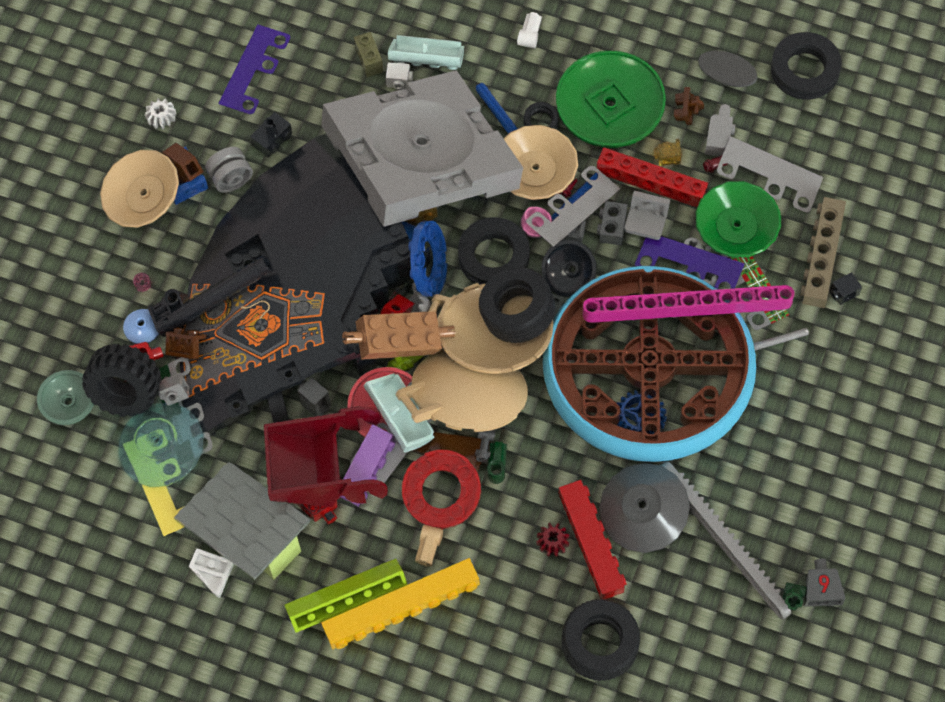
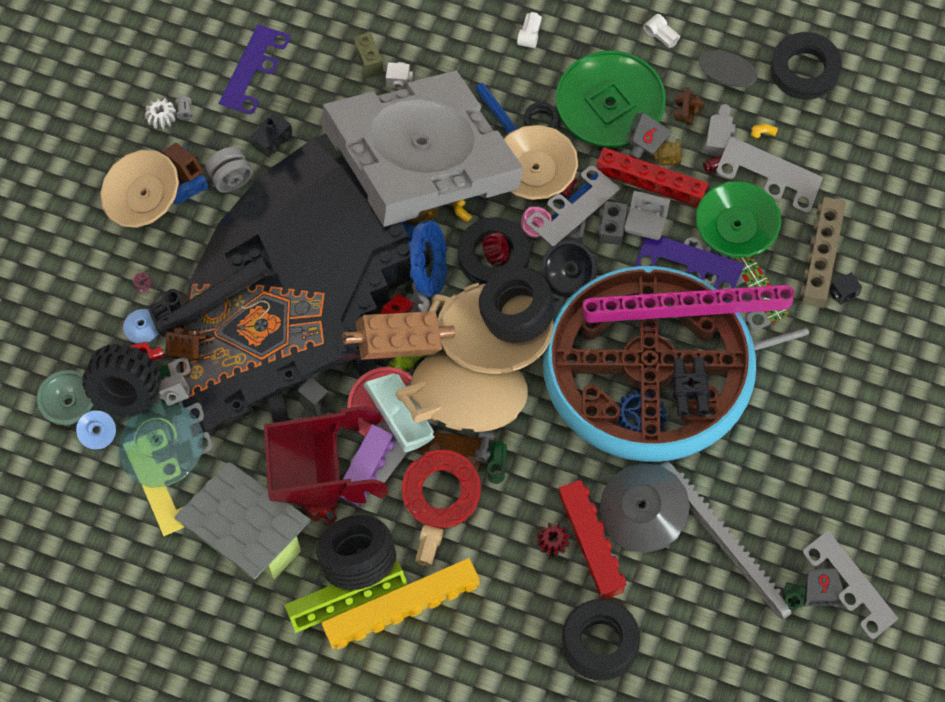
white wing [189,548,234,598] -> none
light aqua container [388,35,464,70] -> none
none -> light blue dish [76,411,116,449]
none -> light grey bush [175,96,193,120]
none -> black tyre [316,515,396,590]
none -> yellow arm [452,200,473,224]
none -> dark red gear [482,232,510,265]
none -> dark grey torso [626,113,671,159]
none -> white piece [643,14,680,48]
none -> black pin [671,357,711,417]
none -> yellow arm [751,123,778,138]
none -> light grey piece [803,531,899,639]

